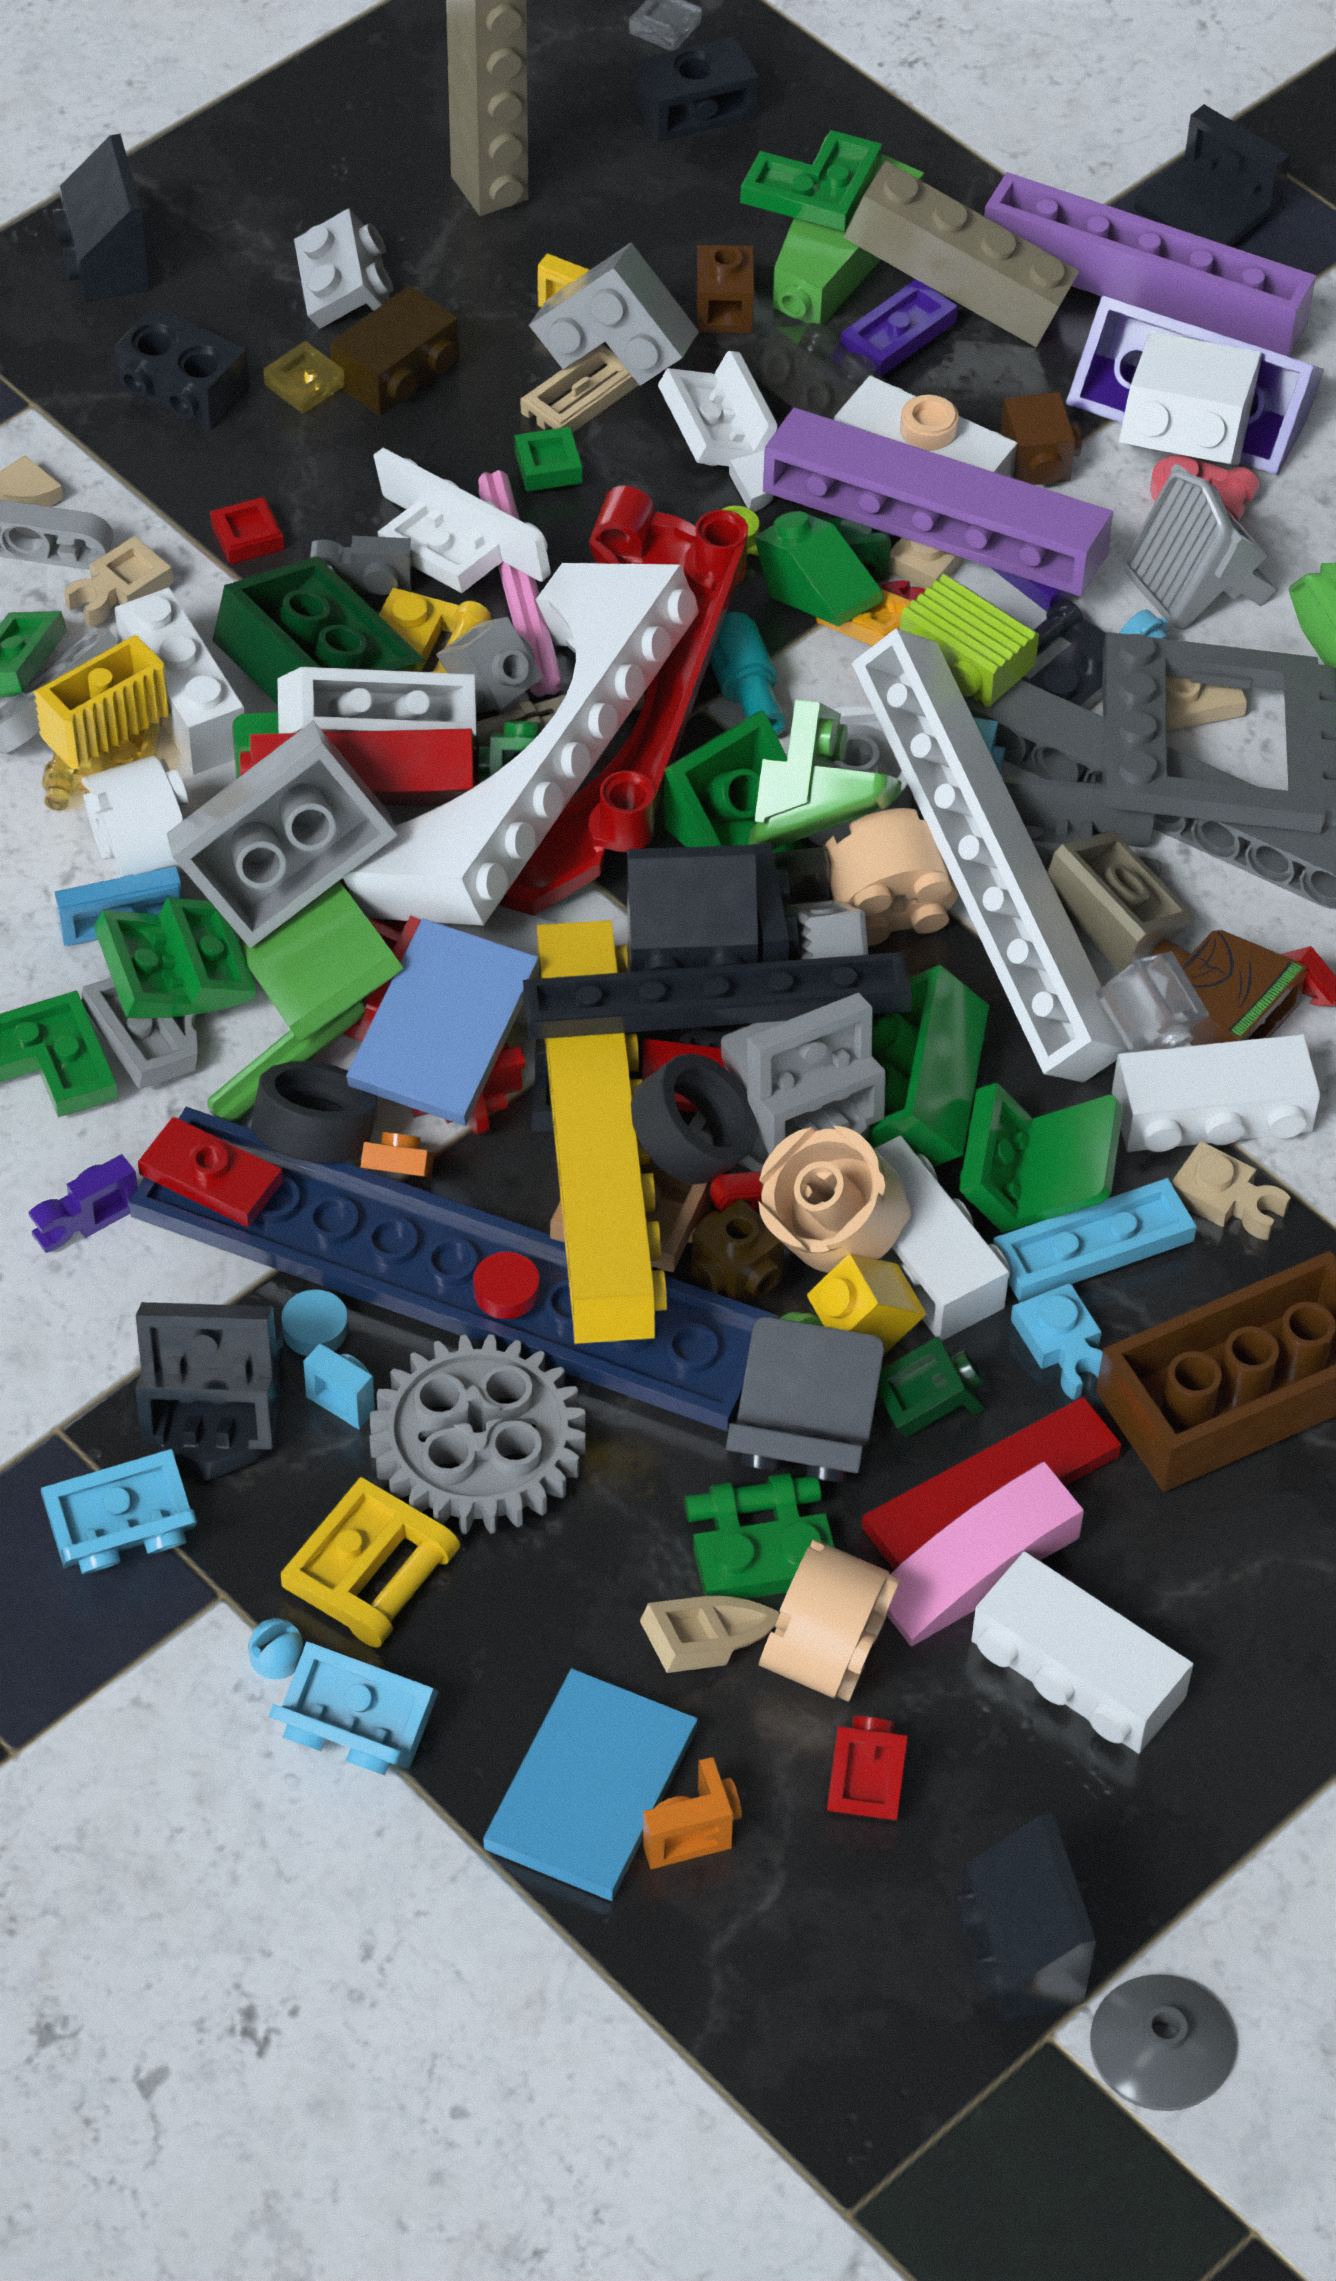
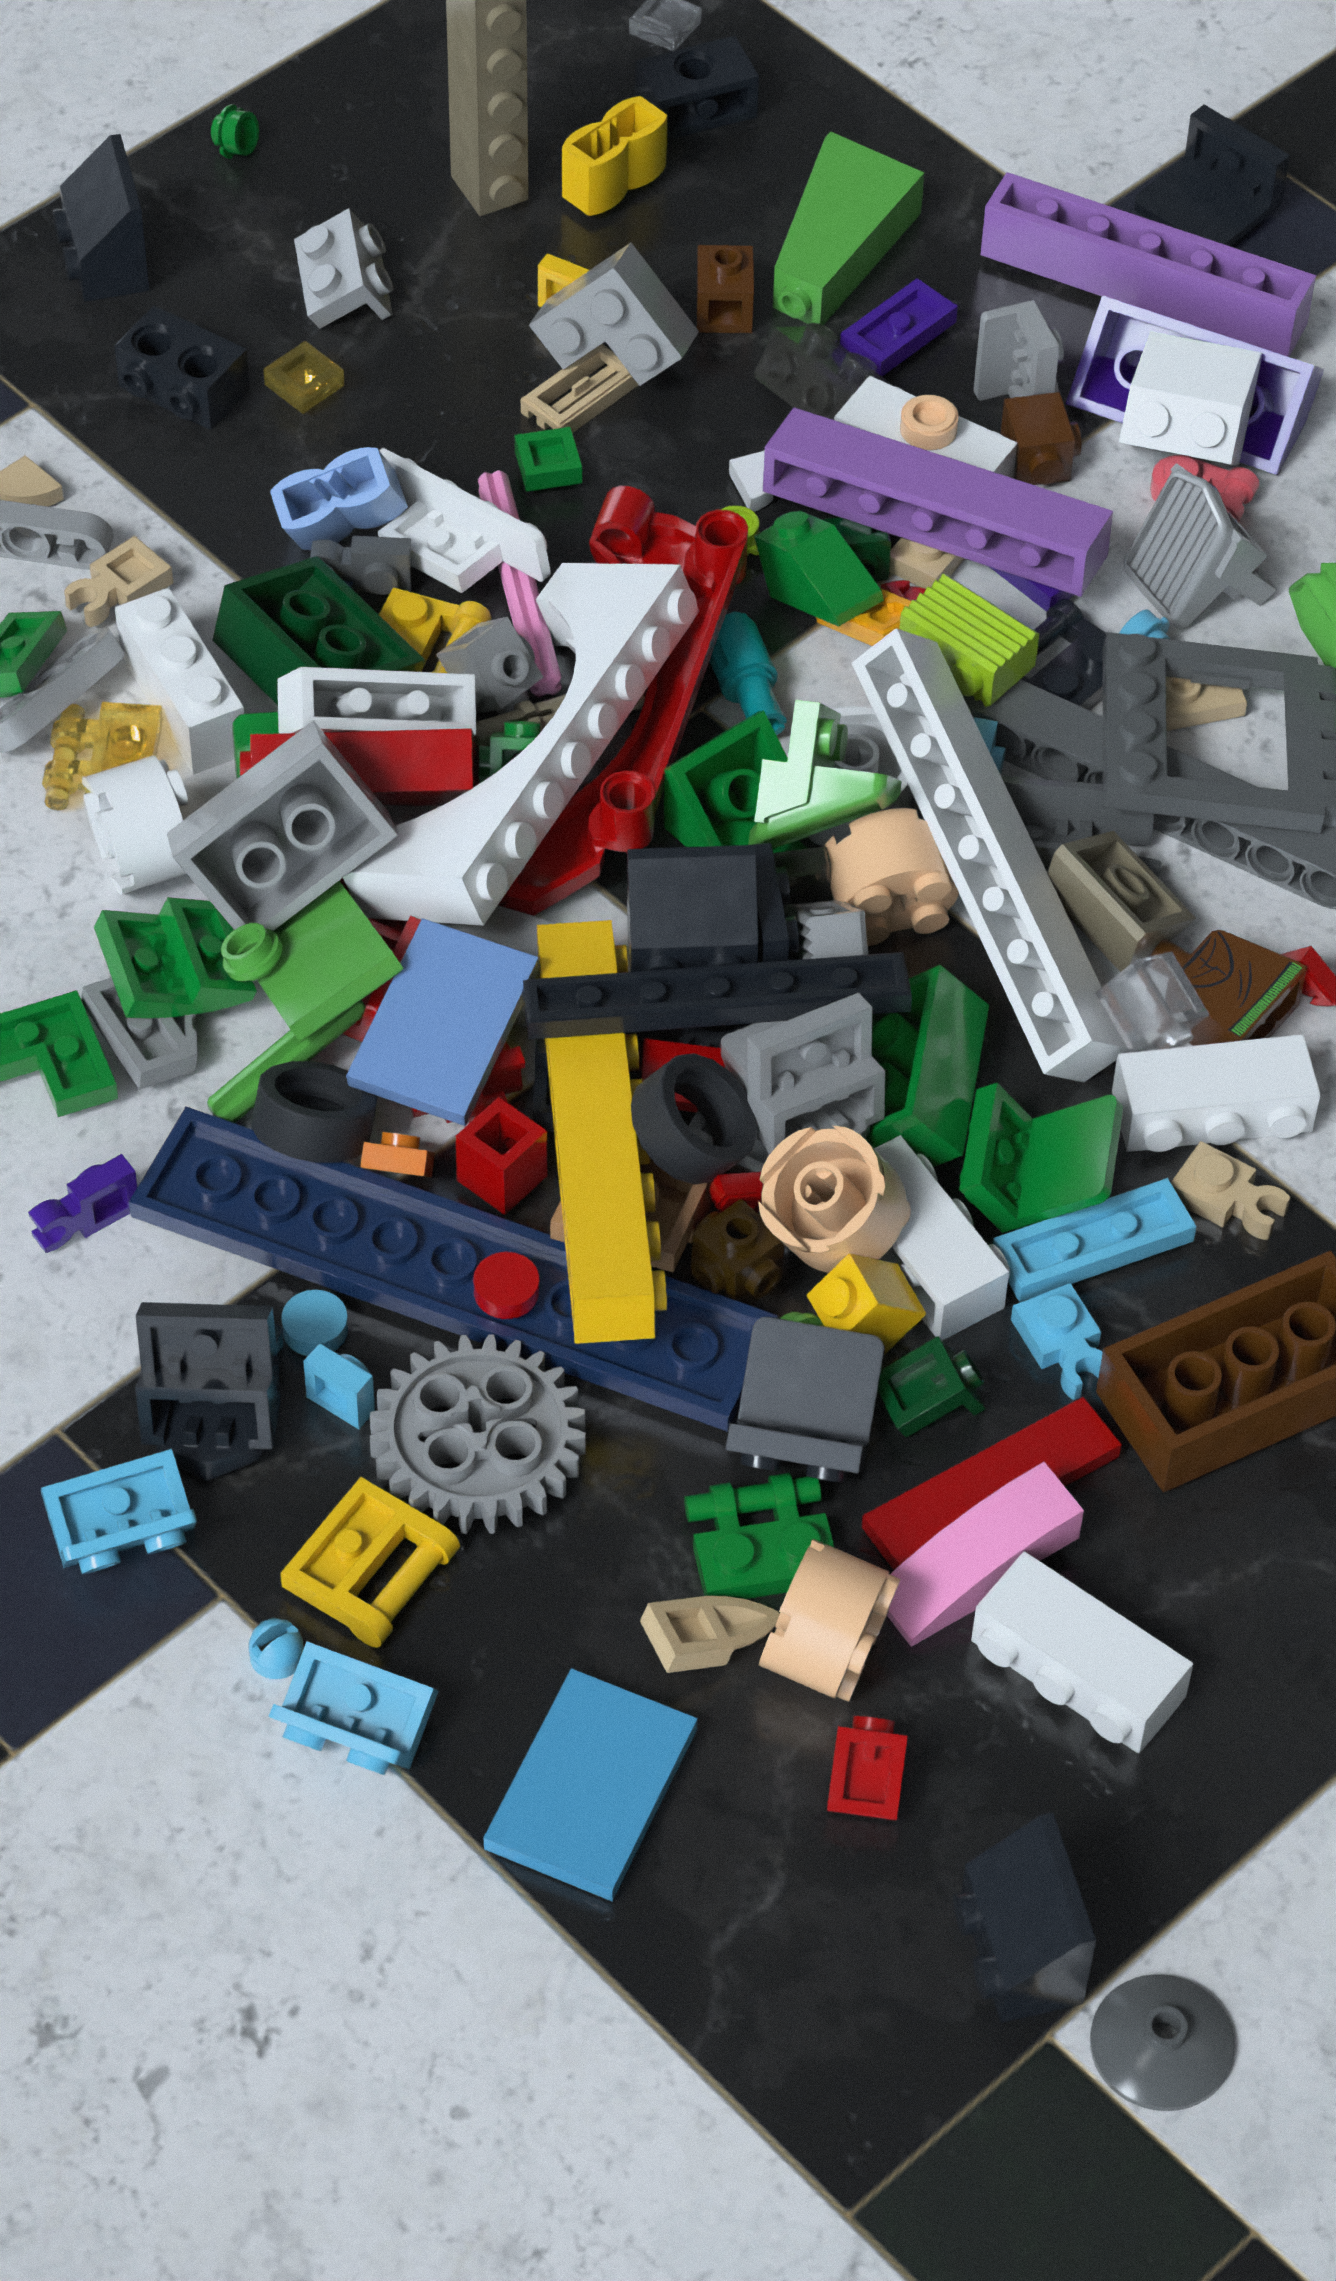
yellow brick [33,635,170,769] -> none
dark azure tile [54,866,182,946] -> none
red plate [138,1116,283,1228] -> none
red tile [210,496,284,565] -> none
dark brown brick [330,285,459,416] -> none
orange bracket [643,1757,742,1869] -> none
white bracket [658,351,777,466] -> none
green plate [740,130,882,231] -> none
dark tan brick [843,160,1079,347] -> none
none -> green plate [211,104,259,159]
none -> bright green plate [221,923,283,981]
none -> light blue brick [270,447,408,550]
none -> red brick [455,1096,547,1215]
none -> yellow brick [562,96,667,216]
none -> light grey bracket [973,300,1064,401]

